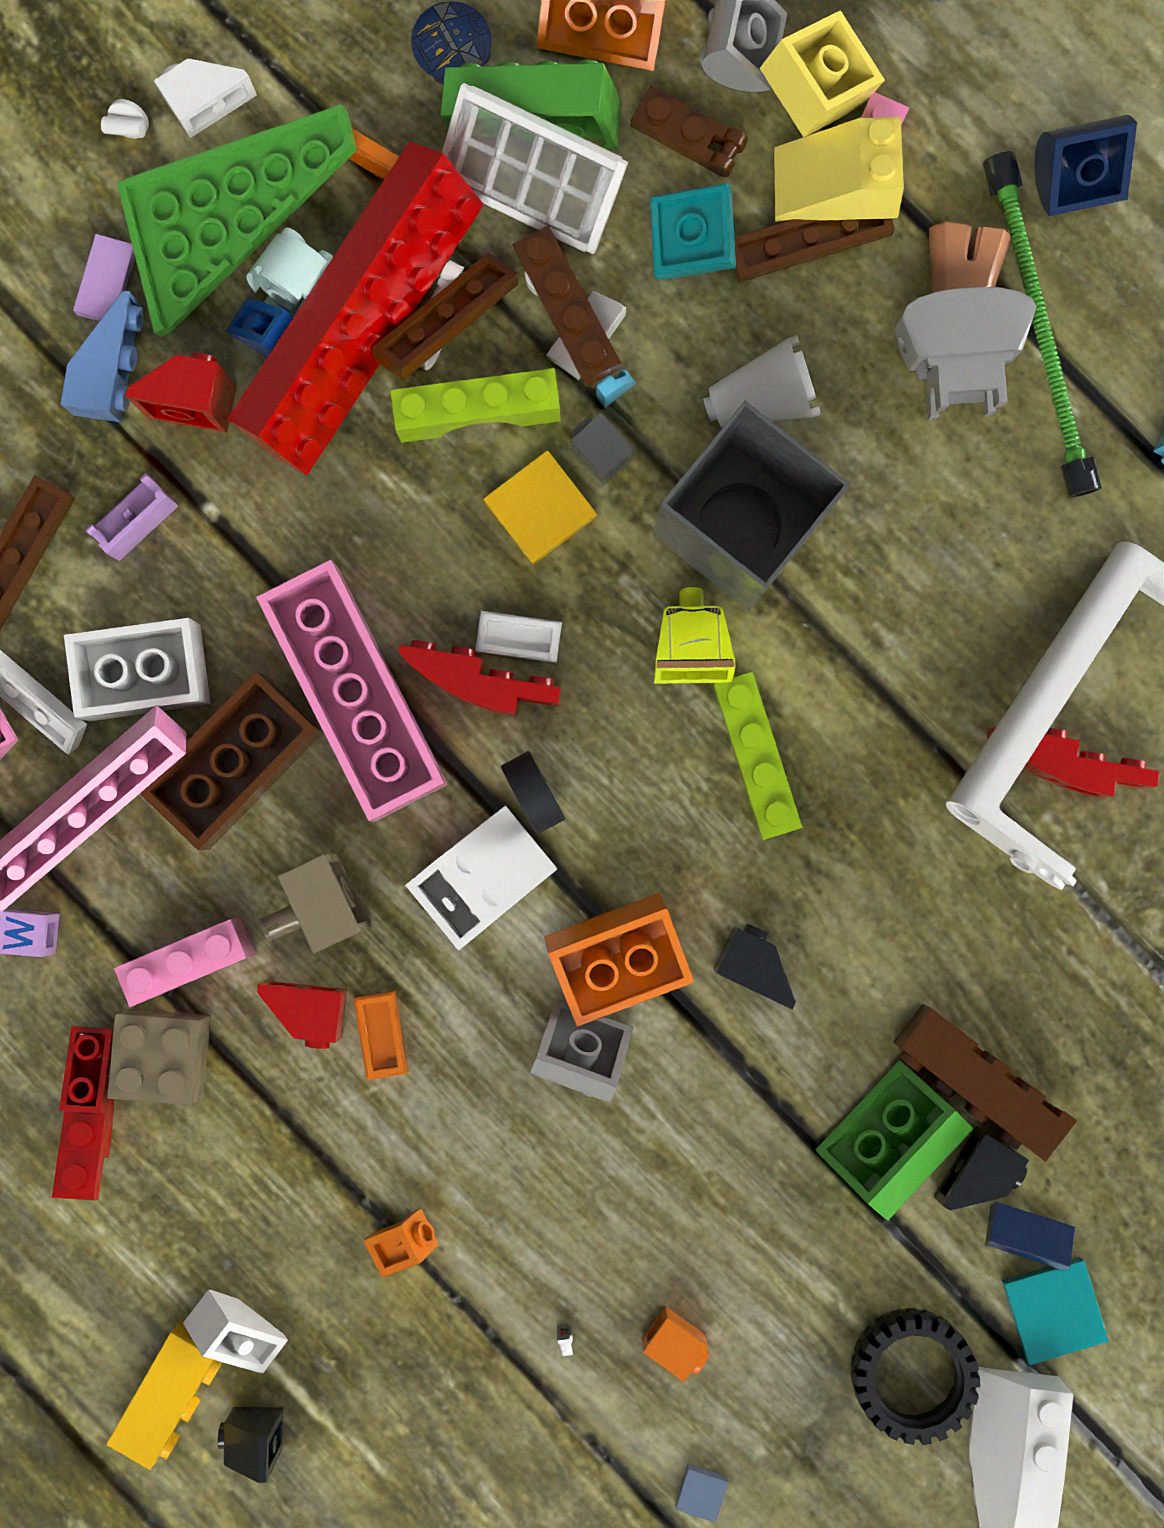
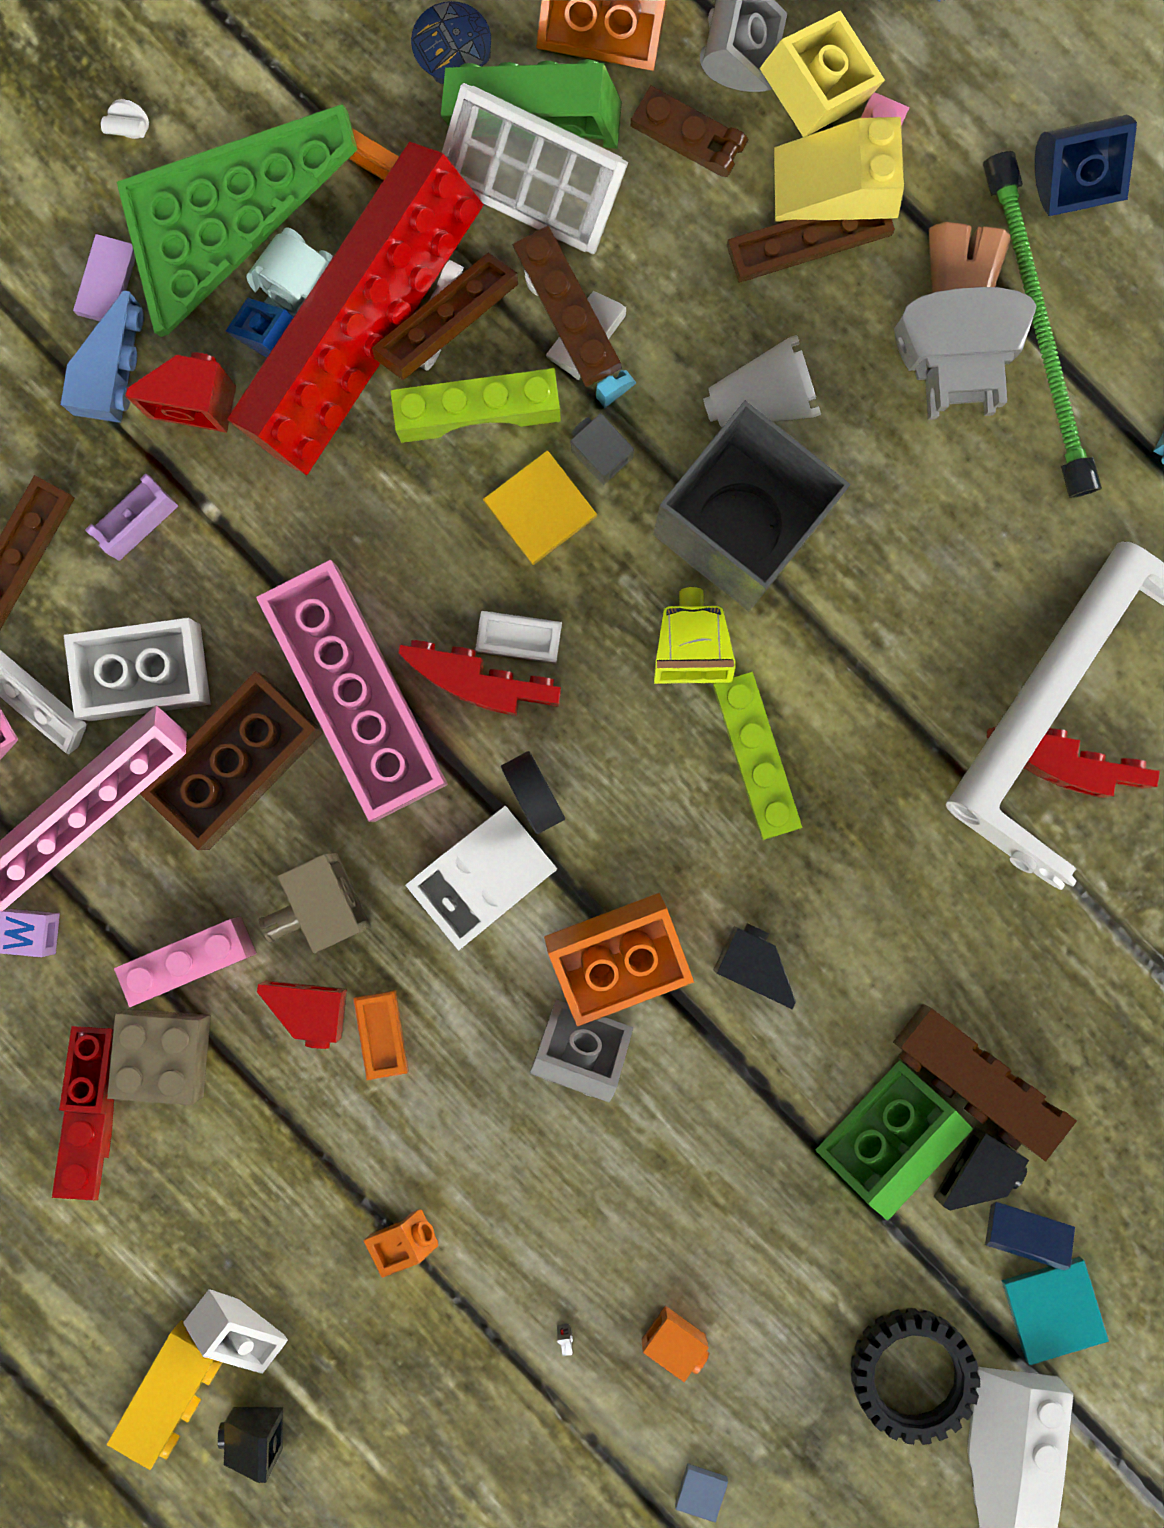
white slope [154,58,257,138] -> none
teal tile [650,183,736,281] -> none

